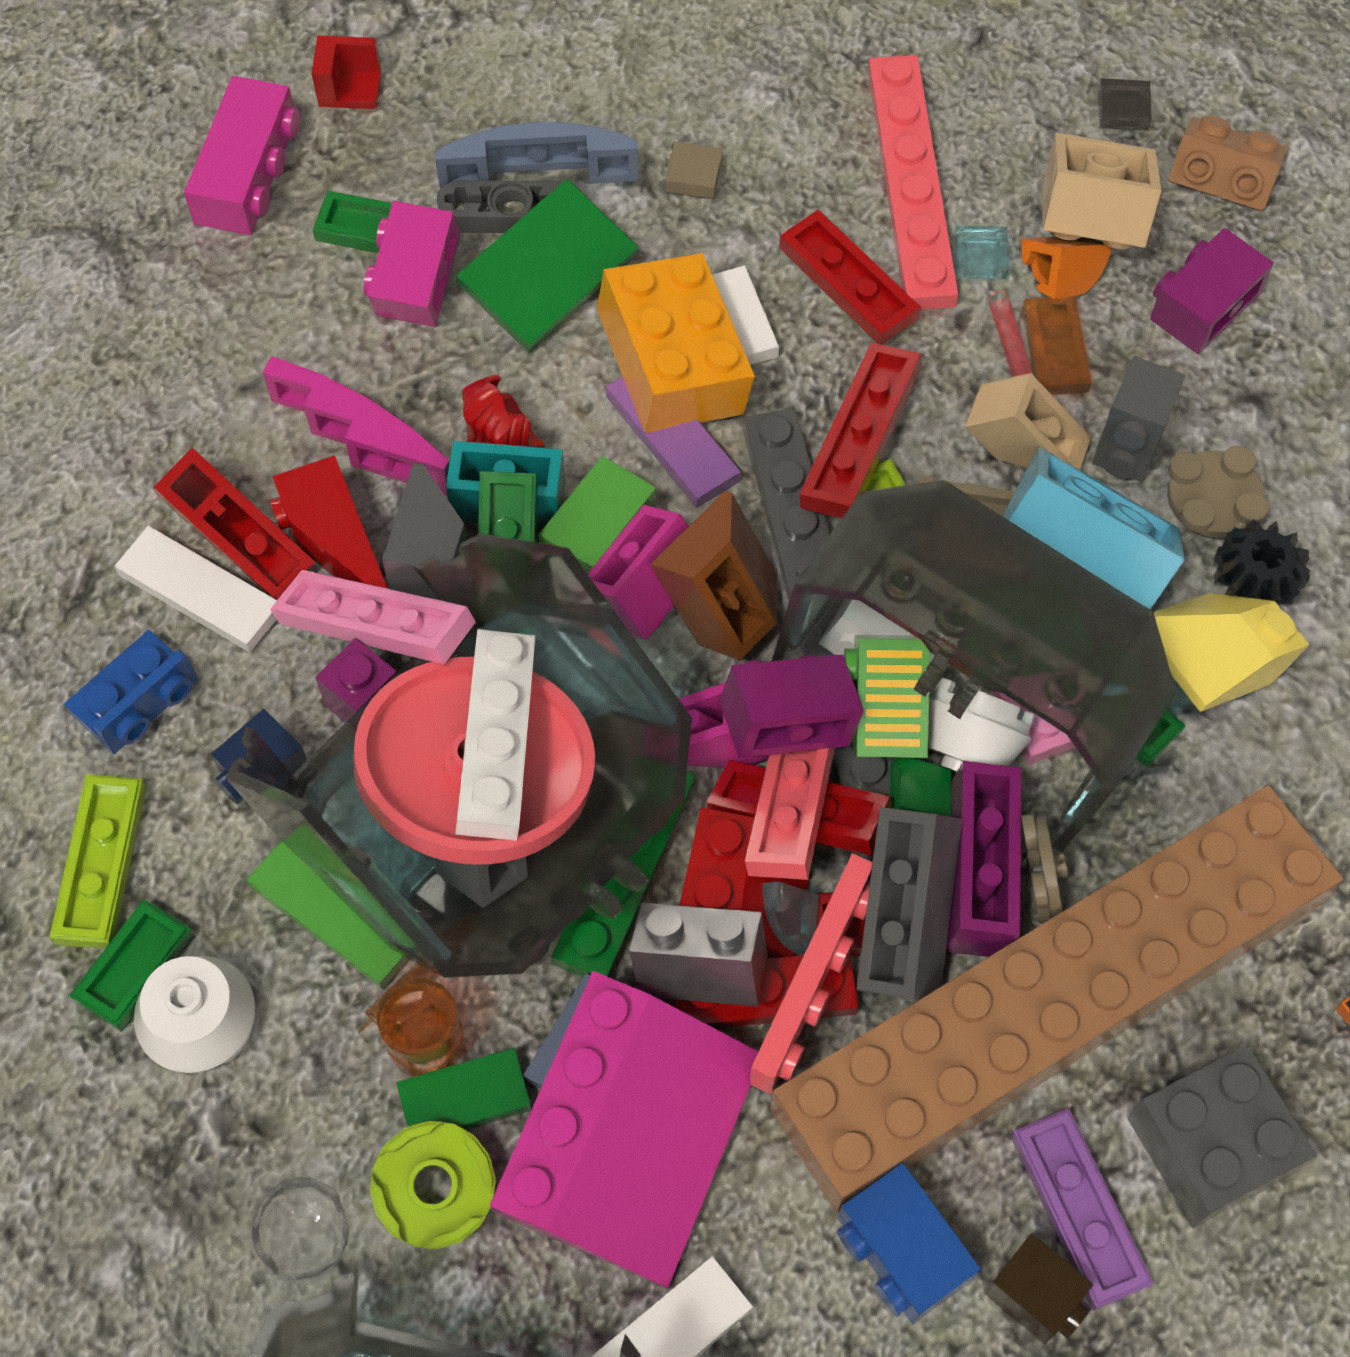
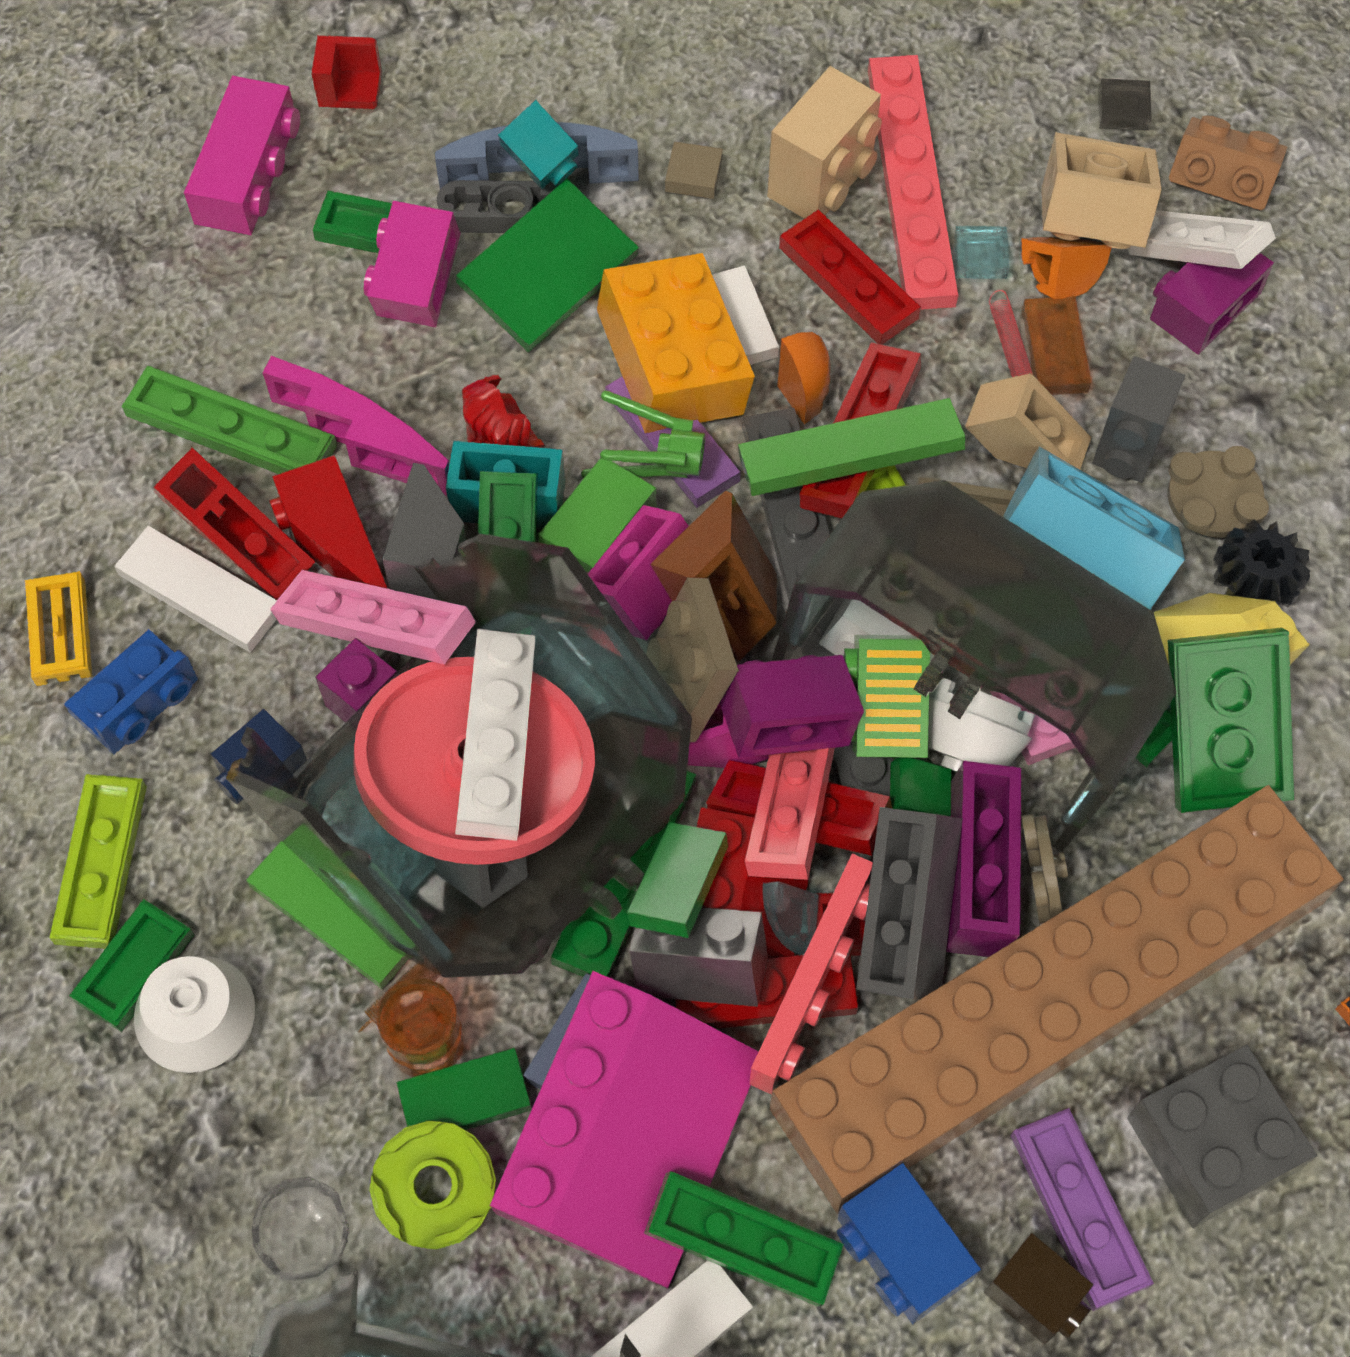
none -> yellow tile [25,571,93,686]
none -> bright green tile [122,365,337,474]
none -> teal brick [498,100,579,190]
none -> bright green plant [581,390,705,478]
none -> tile [627,822,728,938]
none -> green tile [644,1171,844,1306]
none -> dark tan plate [647,577,739,742]
none -> bright green tile [738,398,965,496]
none -> tan brick [767,66,882,219]
none -> orange brick [777,332,831,425]
none -> white tile [1127,210,1276,269]
none -> green tile [1168,627,1294,813]

